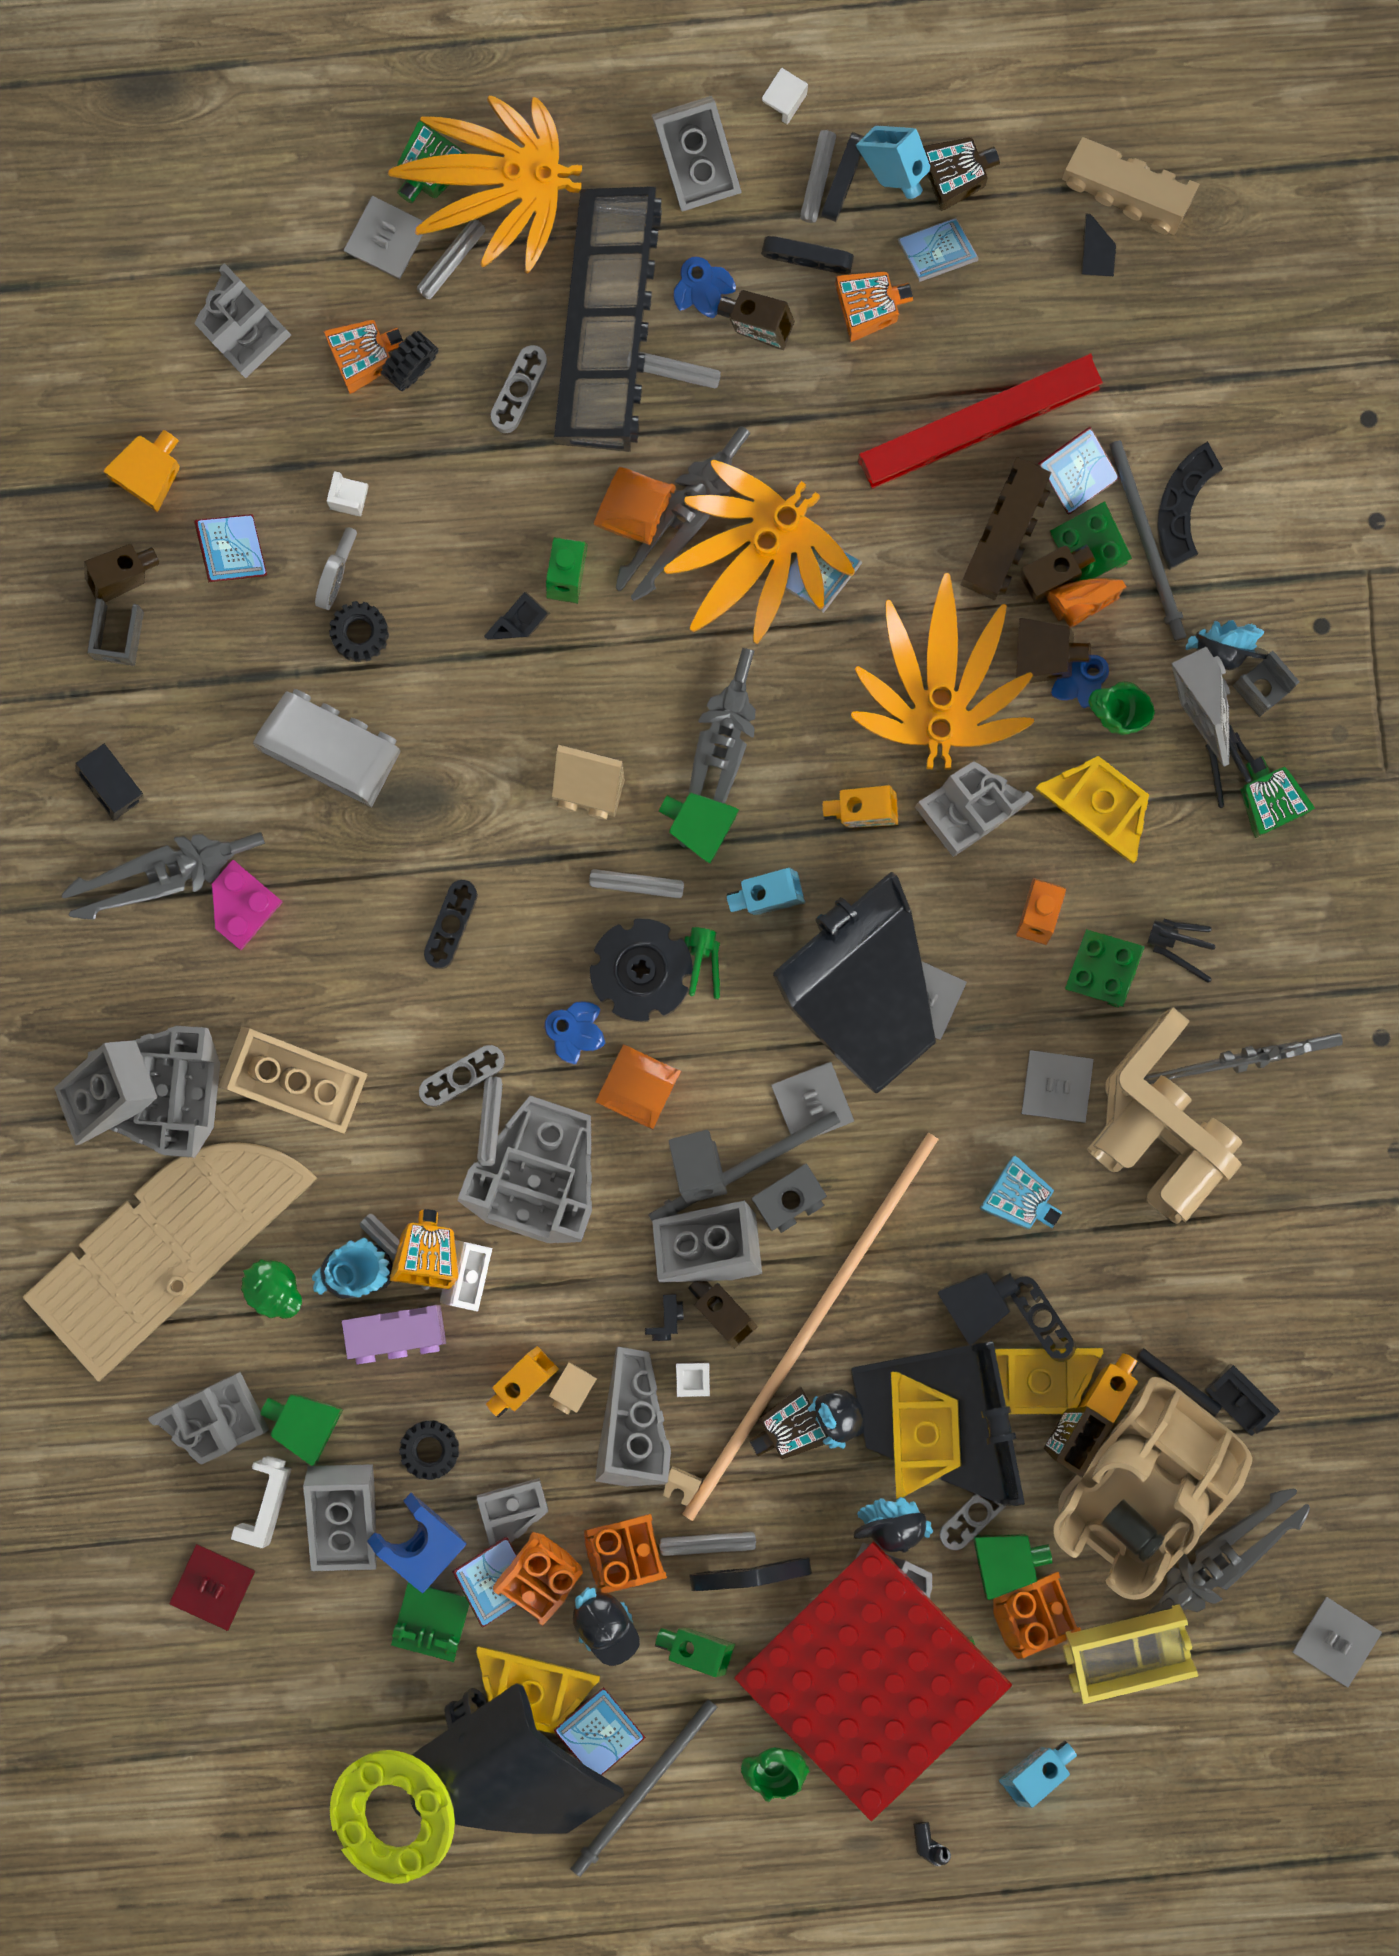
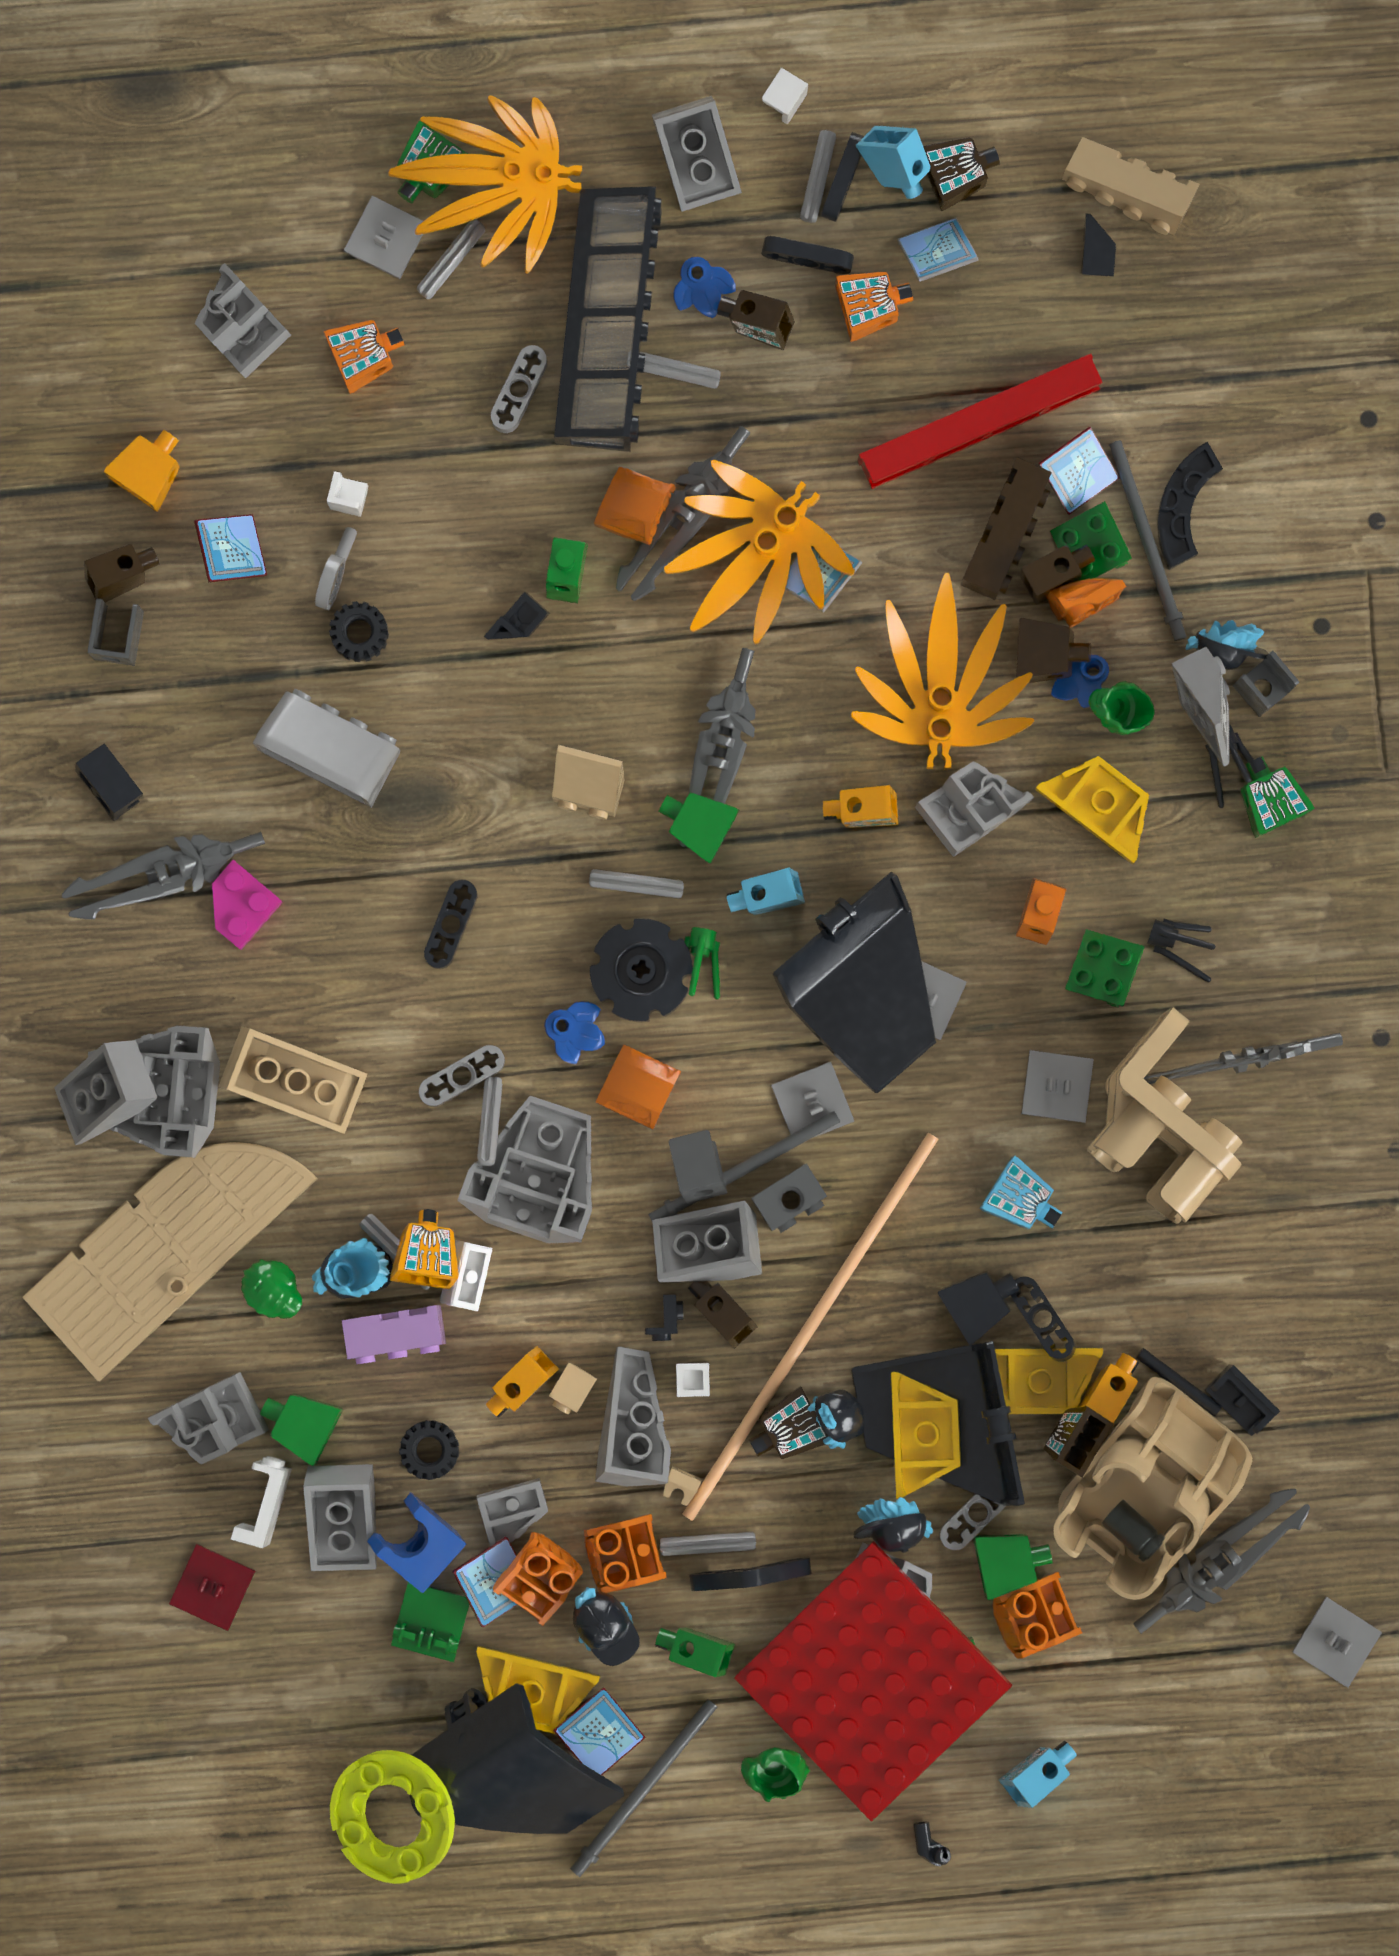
black tyre [381,331,438,391] -> none
light yellow door [1063,1604,1198,1704] -> none

